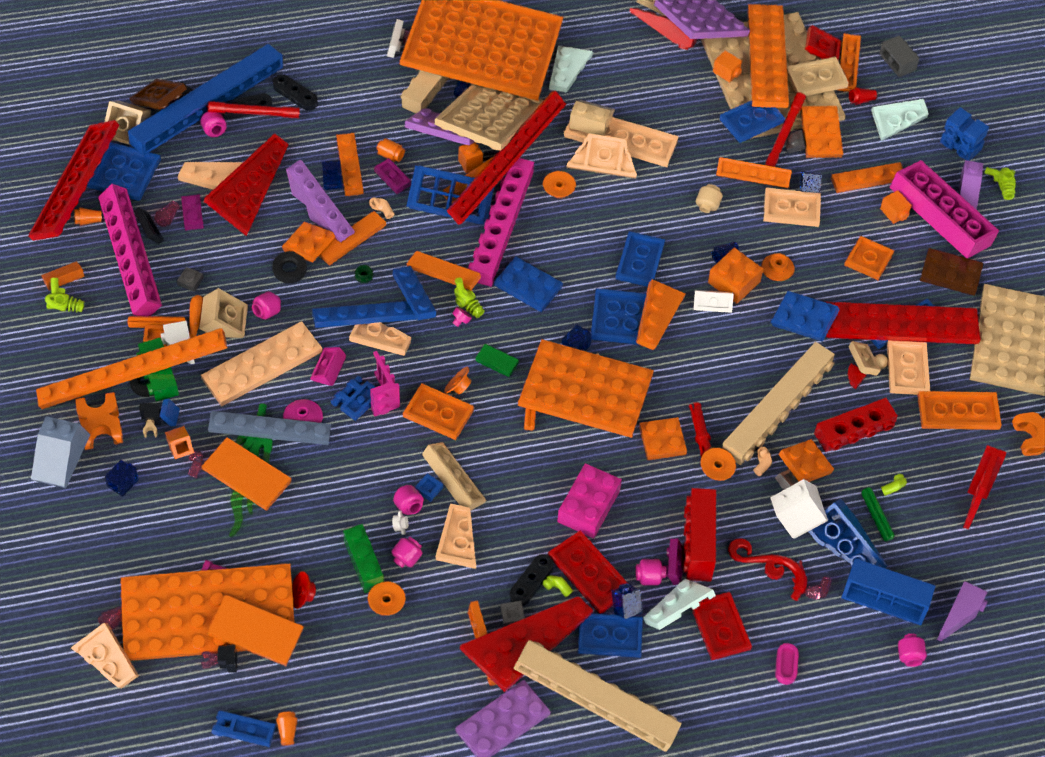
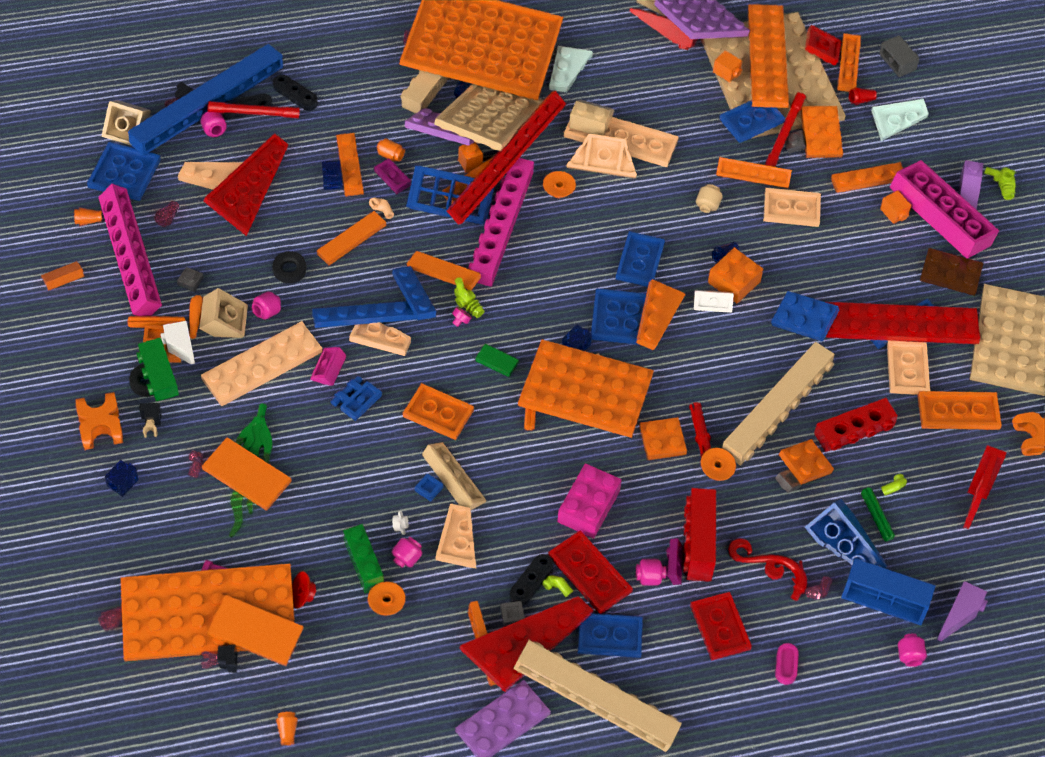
red plate [28,120,119,241] -> none
slope [31,416,90,488] -> none
orange plate [36,328,227,409] -> none
lime piece [45,278,85,313] -> none
light nougat wing [71,623,139,688] -> none
reddish brown plate [129,79,186,110] -> none
black tile [134,207,163,244] -> none
blue tile [159,399,180,427] -> none
orange brick [165,426,194,459] -> none
magenta plate [181,194,204,230] -> none
sand blue plate [208,411,331,445] -> none
blue plate [211,711,276,747] -> none
orange plate [282,221,335,262] -> none
dark pink dish [283,399,323,423] -> none
medium lavender slope [286,159,355,243] -> none
dark green plate [355,265,374,283] -> none
dark pink plate [370,351,400,417] -> none
white plate [387,19,405,58] -> none
dark pink head [393,485,424,515] -> none
orange piece [444,366,472,395] -> none
blue plate [494,256,563,313] -> none
clear blue brick [611,583,643,619] -> none
light aqua wing [643,579,716,630] -> none
light nougat arm [753,447,772,476] -> none
orange piece [761,253,795,281] -> none
white slope [770,479,828,539] -> none
tan plate [787,57,849,96] -> none
clear blue brick [799,171,822,193] -> none
orange tile [844,236,894,281] -> none
red tile [847,363,867,389] -> none
tan plate [848,341,888,376] -> none
blue brick [940,107,989,161] -> none

